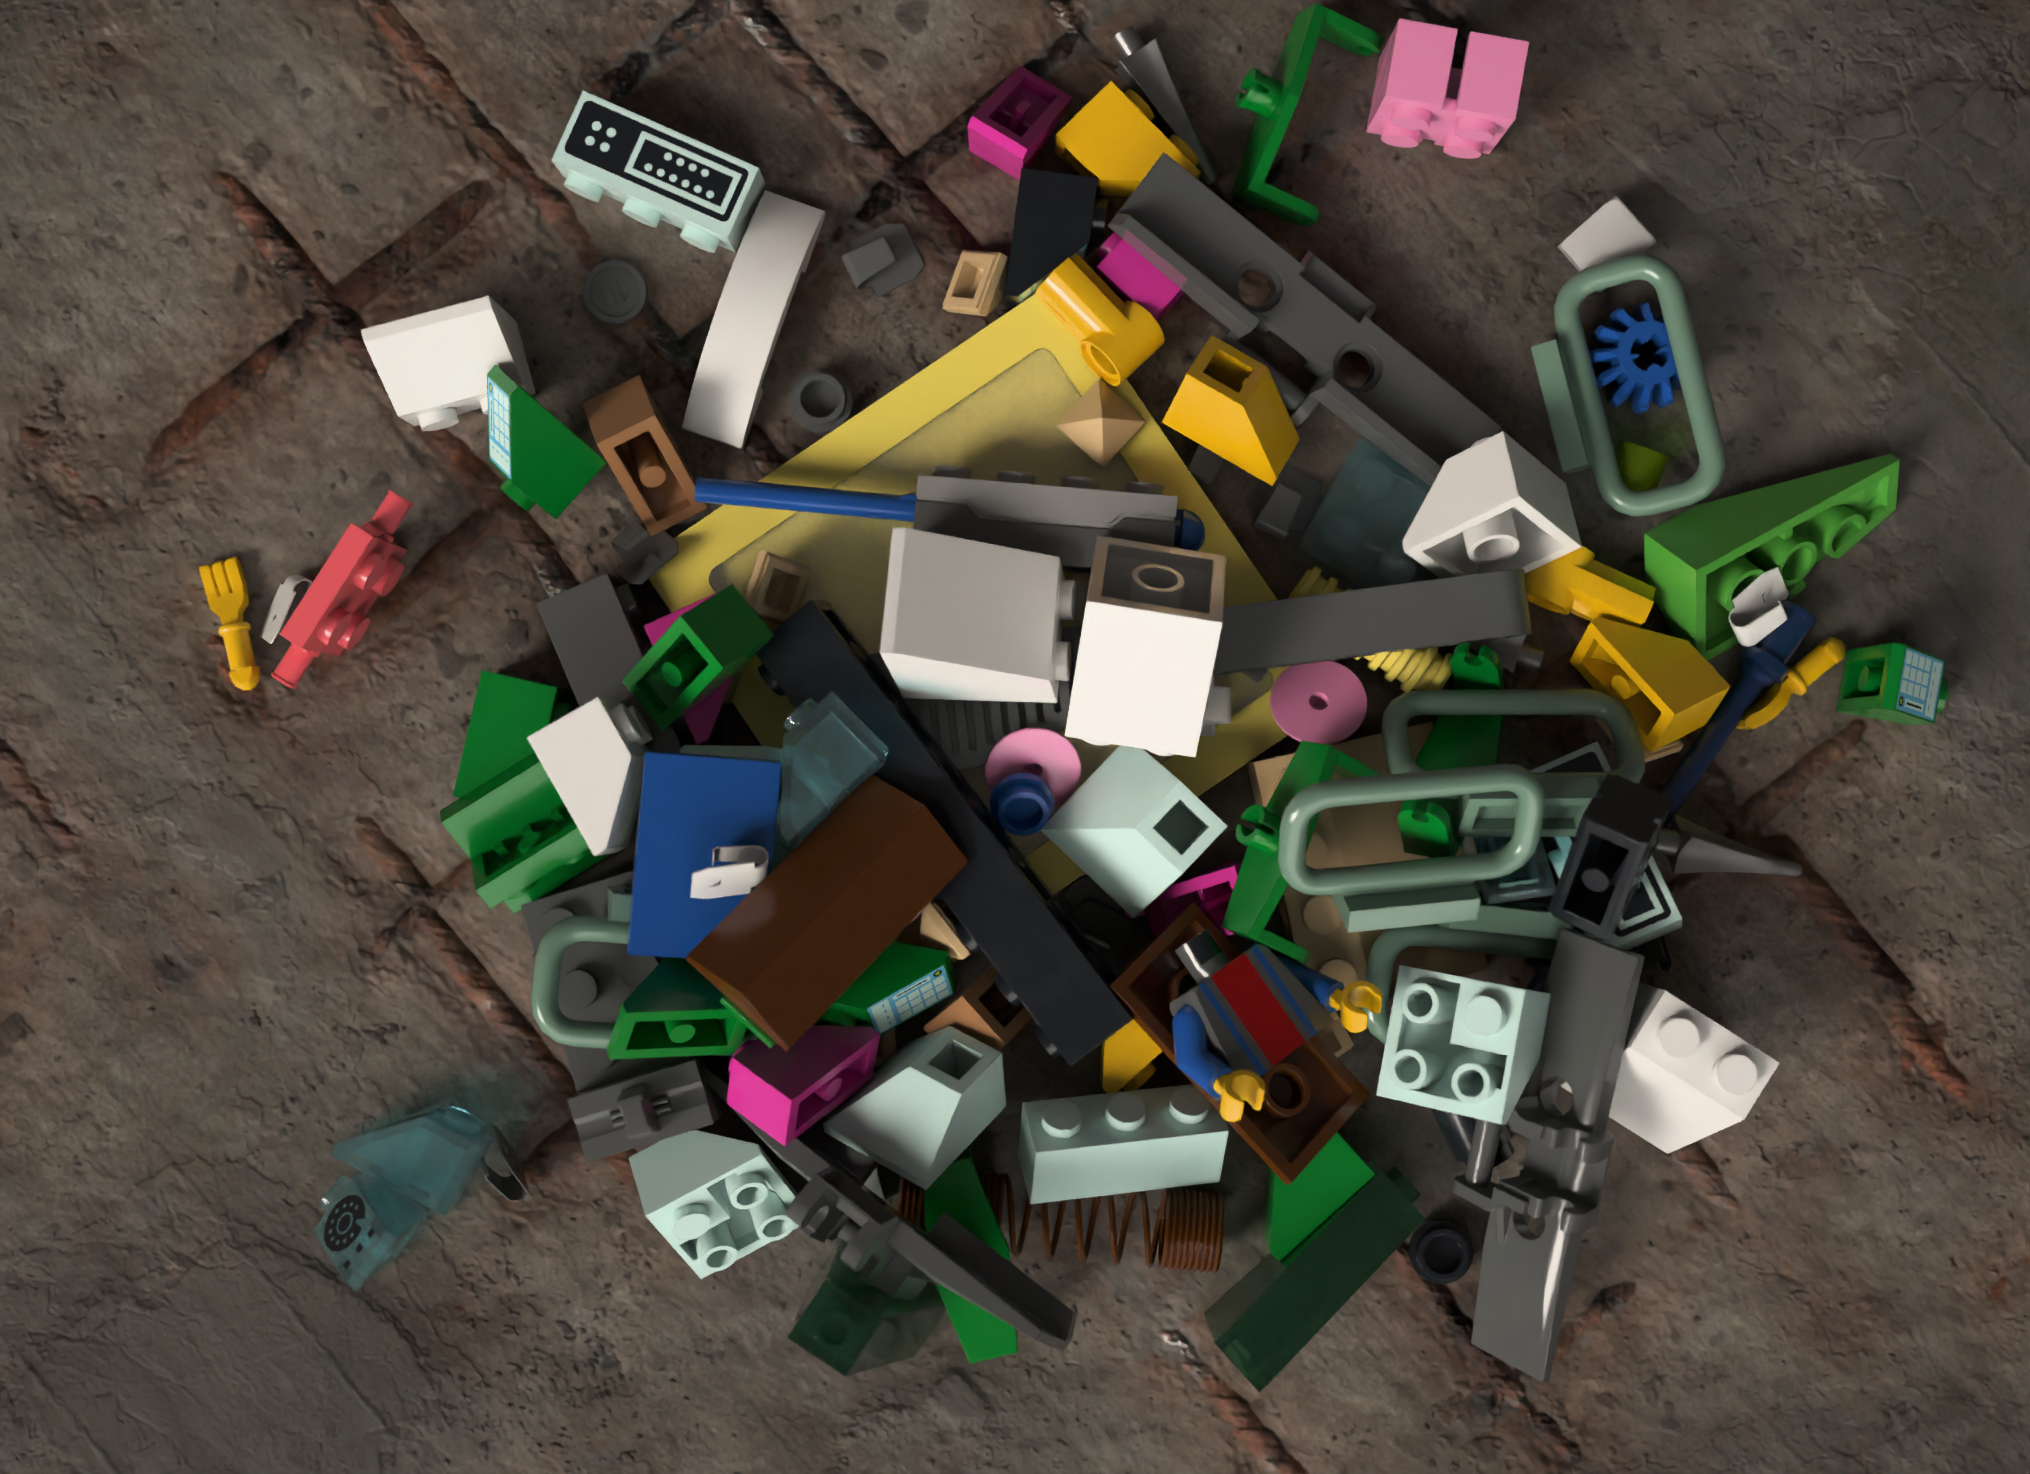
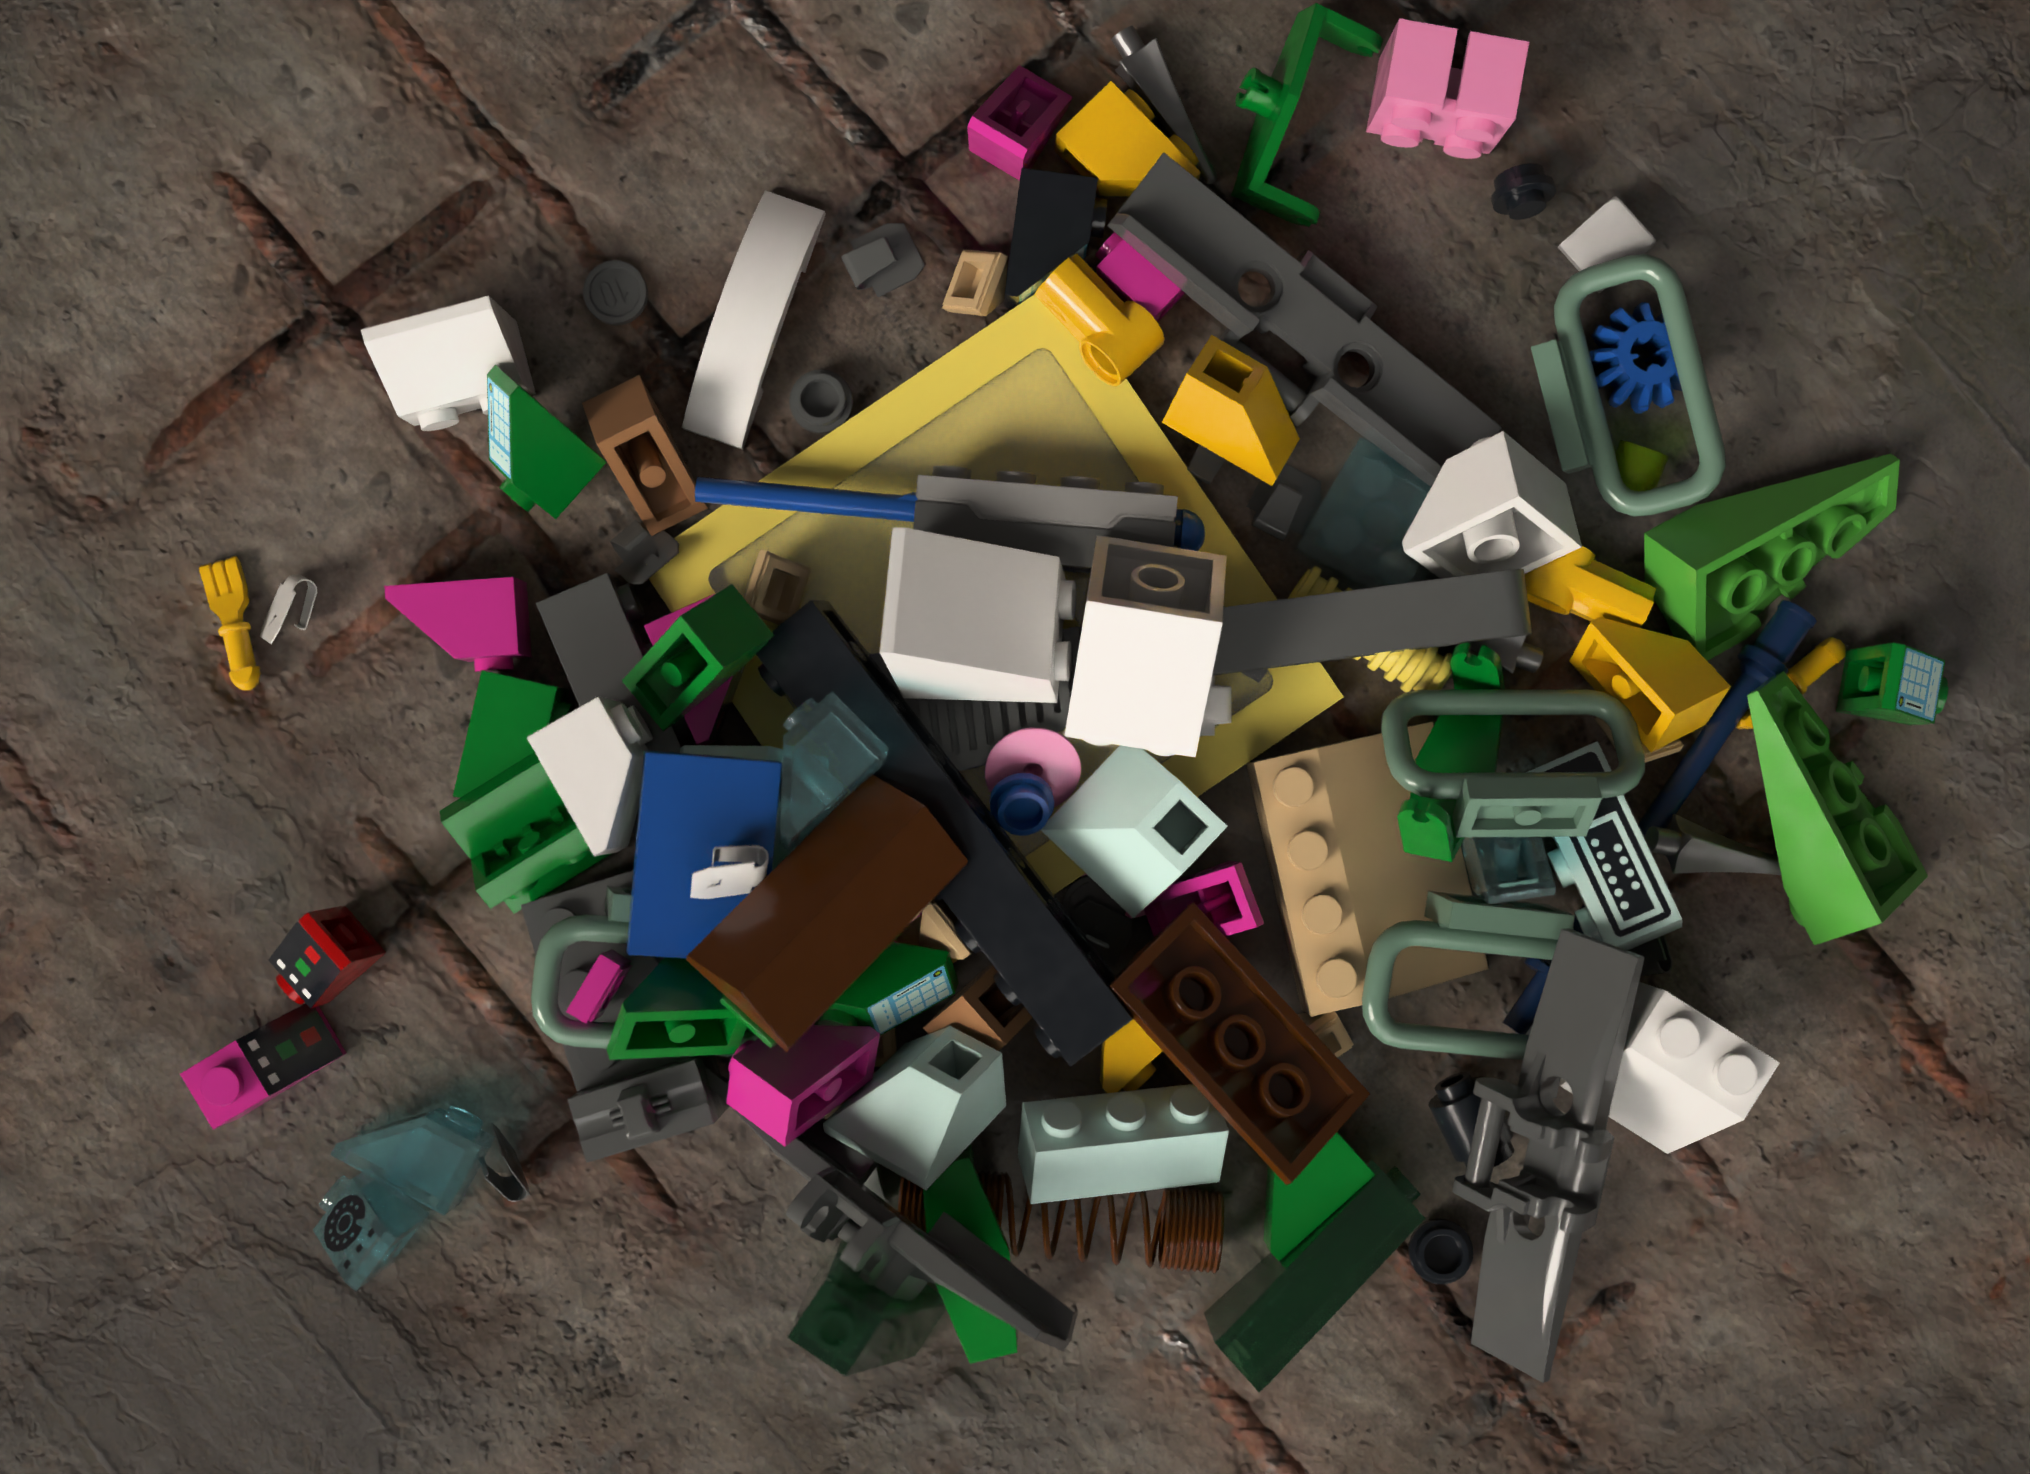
coral plate [271,489,414,689] -> none
brick [551,91,766,253] -> none
light aqua slope [629,1130,800,1279] -> none
tan slope [1056,379,1146,470] -> none
torso [1170,928,1382,1122] -> none
green piece [1221,740,1382,965] -> none
bright pink piece [1270,661,1367,745] -> none
sand green bar [1278,764,1545,933] -> none
light aqua slope [1376,965,1551,1124] -> none
black brick [1548,774,1672,939] -> none
white piece [1728,567,1789,647] -> none
none -> slope [180,1003,347,1130]
none -> slope [269,906,386,1009]
none -> dark pink slope [384,577,532,672]
none -> dark pink tile [566,949,632,1024]
none -> black plate [1491,163,1556,220]
none -> bright green wedge [1747,671,1928,945]

